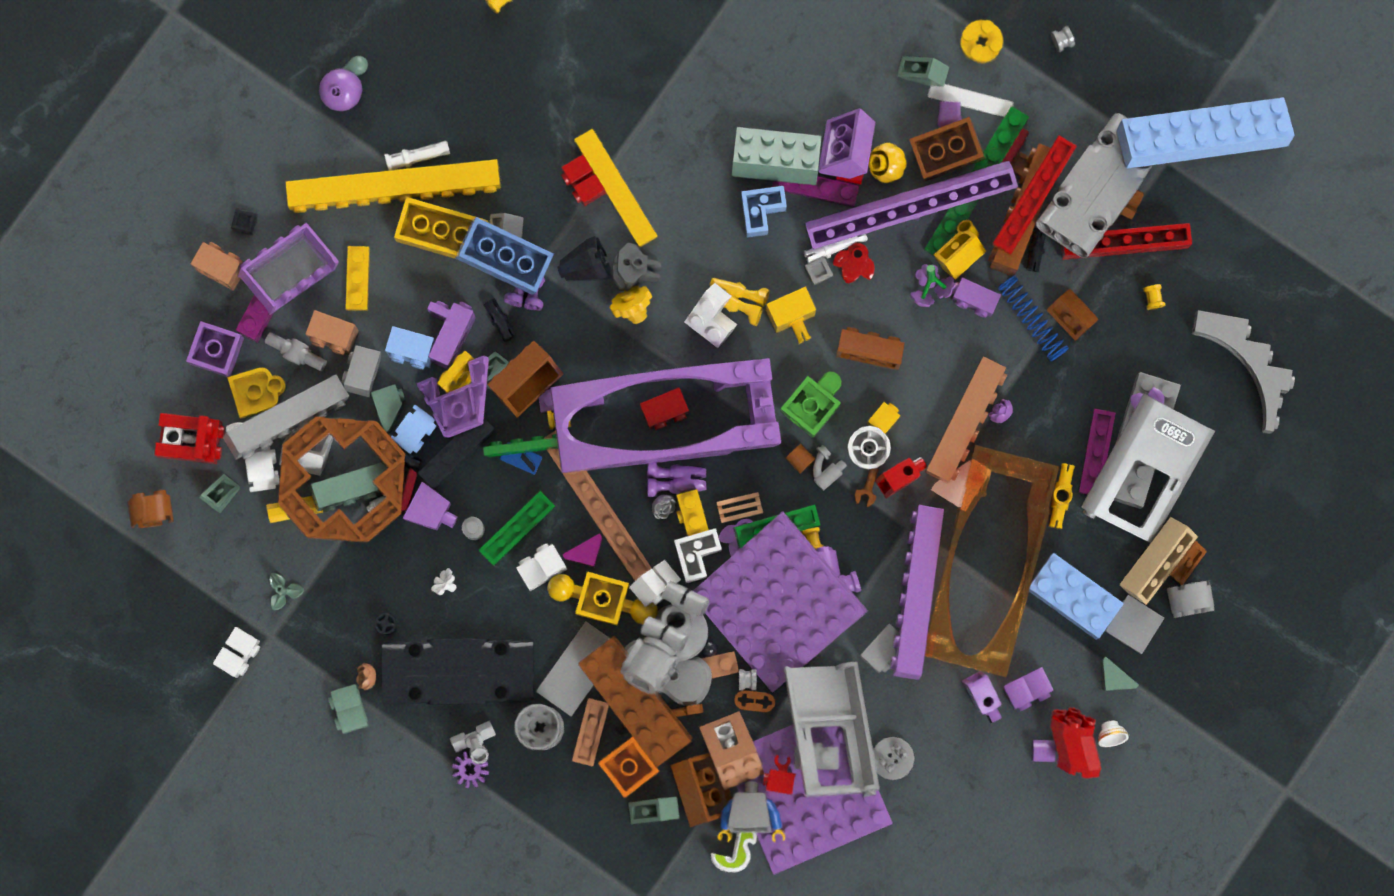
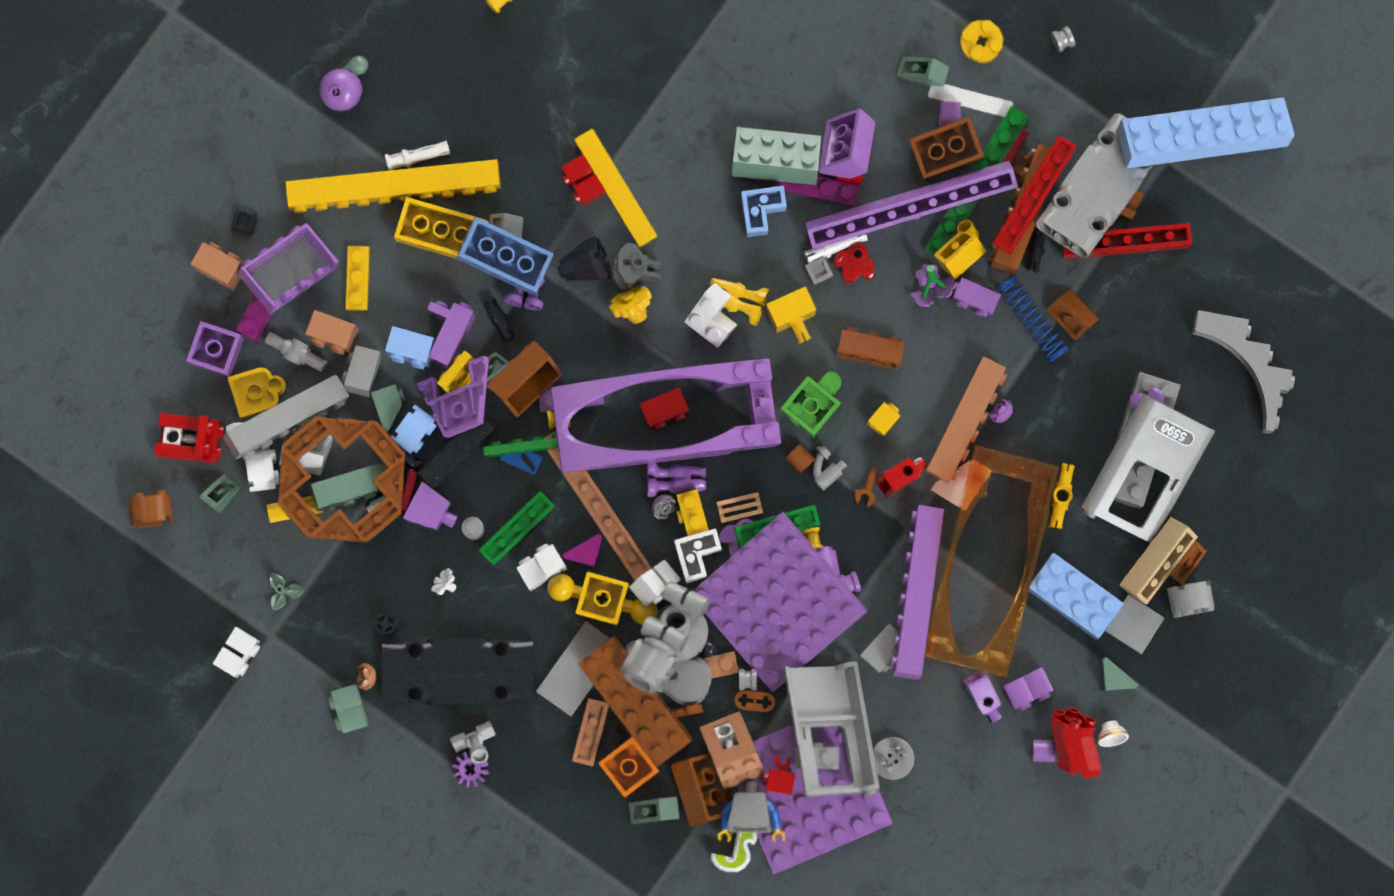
light grey wheel [515,704,564,750] -> none
white cylinder [847,426,891,470] -> none
yellow plant [868,143,907,183] -> none
magenta plate [1078,409,1116,495] -> none
yellow bush [1143,284,1166,310] -> none

